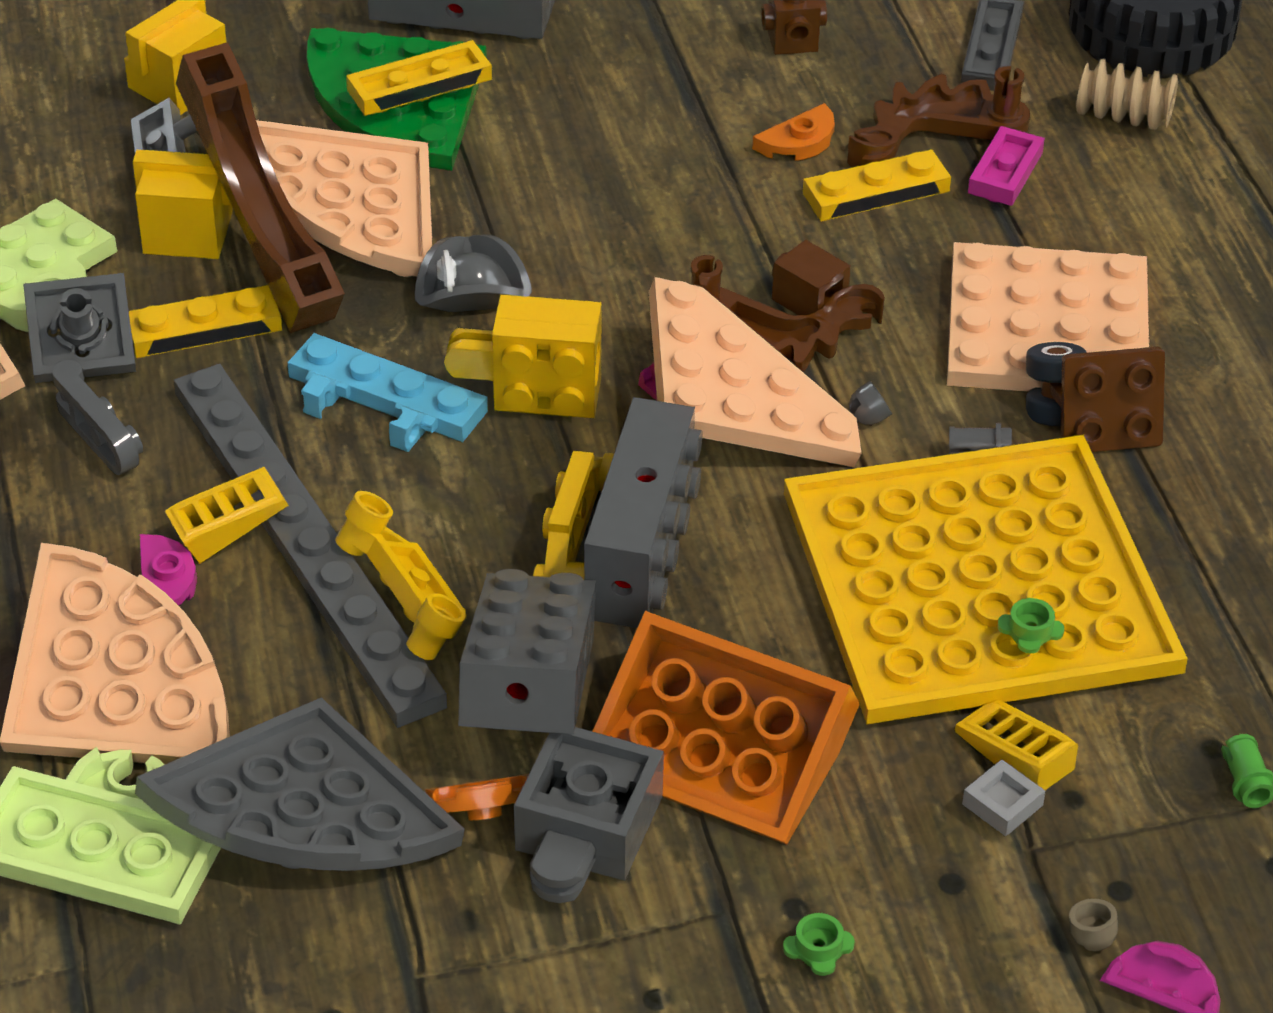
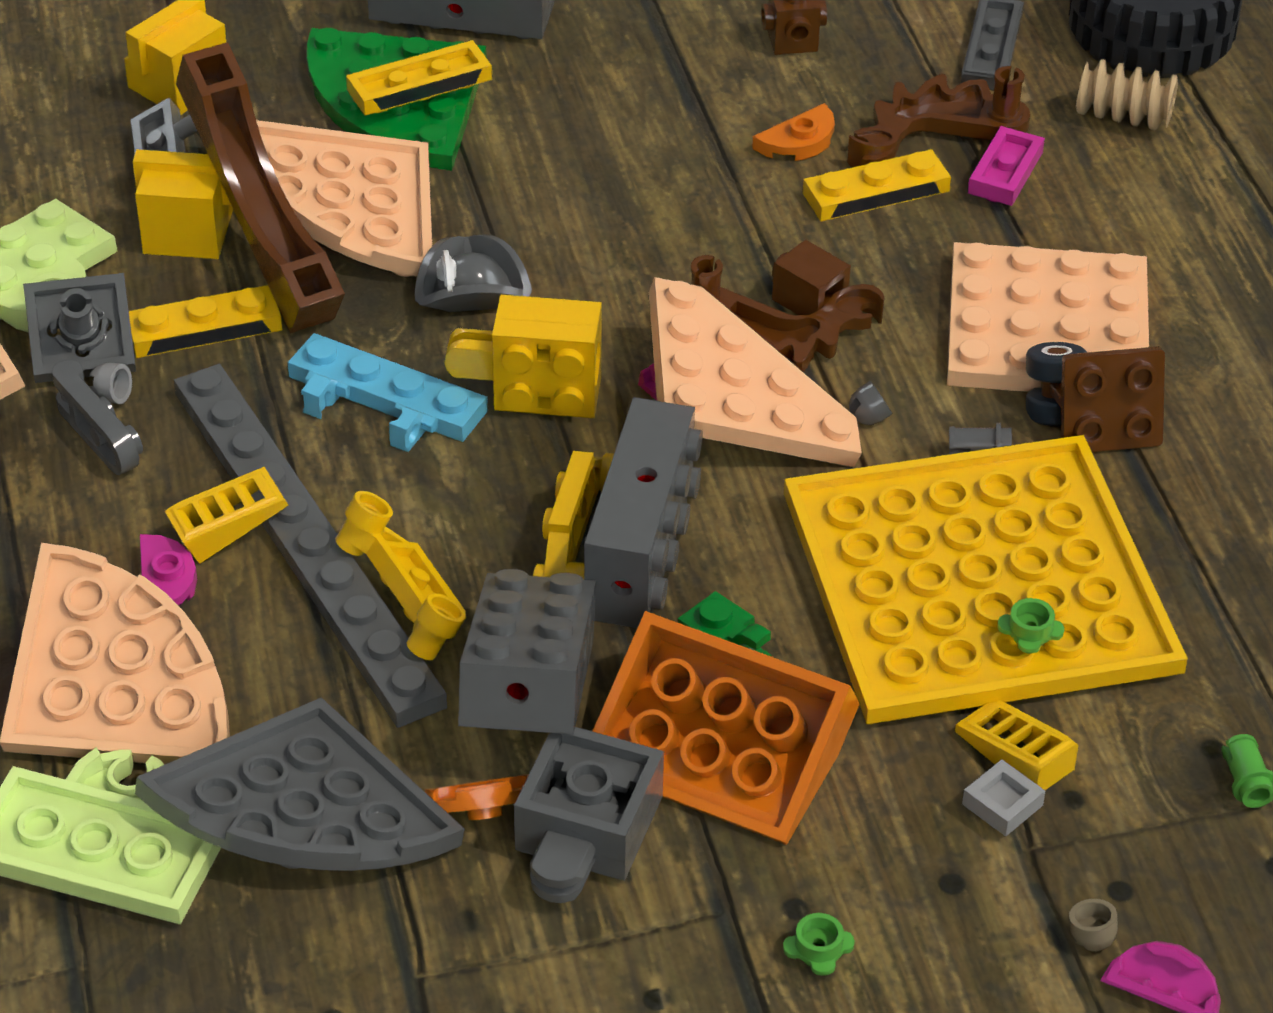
none -> light grey hinge [89,362,132,404]
none -> green plate [678,591,771,656]

